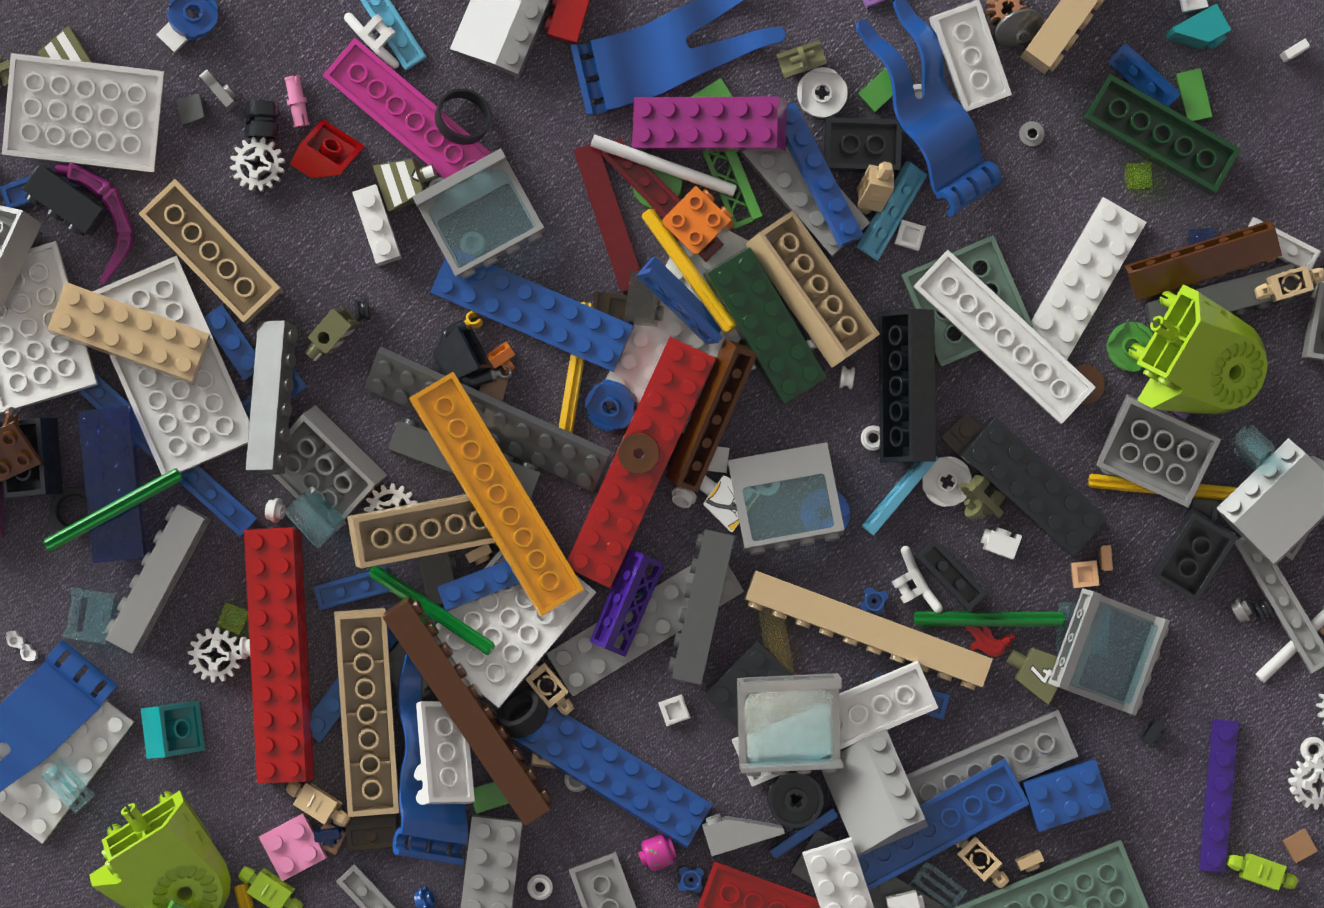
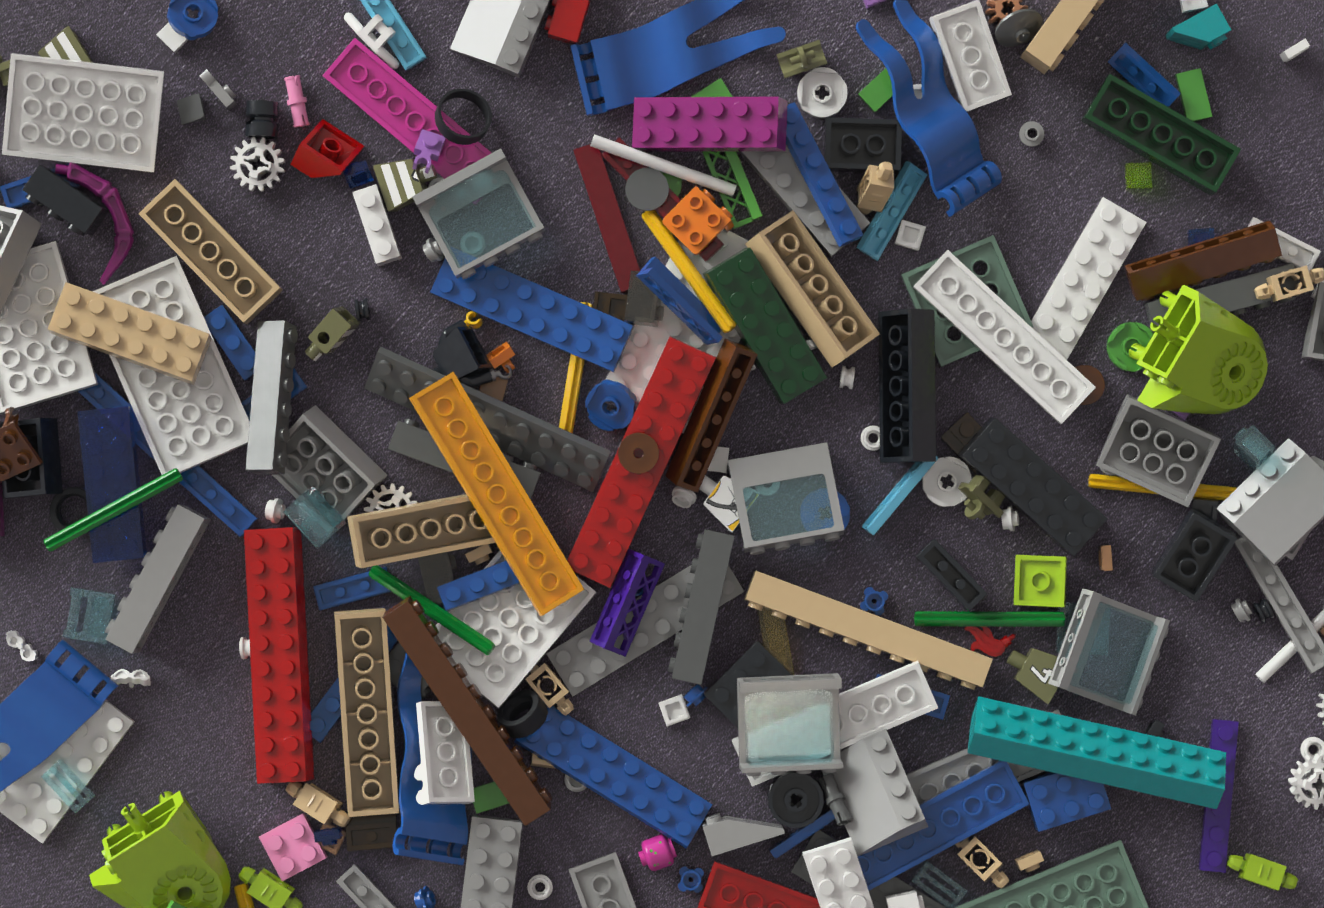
teal slope [141,701,205,759] -> none
white gear [188,627,242,682] -> none
clear neon green plate [216,602,248,635] -> none
white piece [891,546,943,613] -> none
white brick [981,527,1022,560] -> none
light nougat plate [1070,560,1099,588] -> none
medium nougat tile [1282,829,1318,863] -> none
none -> white piece [111,669,151,688]
none -> clear blue plate [343,160,374,189]
none -> medium lavender plate [412,129,446,174]
none -> light grey plate [423,238,444,262]
none -> dark grey piece [625,168,669,211]
none -> blue plate [684,684,707,707]
none -> dark grey pin [818,774,853,826]
none -> teal brick [967,696,1226,809]
none -> white plate [1001,506,1019,532]
none -> lime plate [1014,555,1067,607]

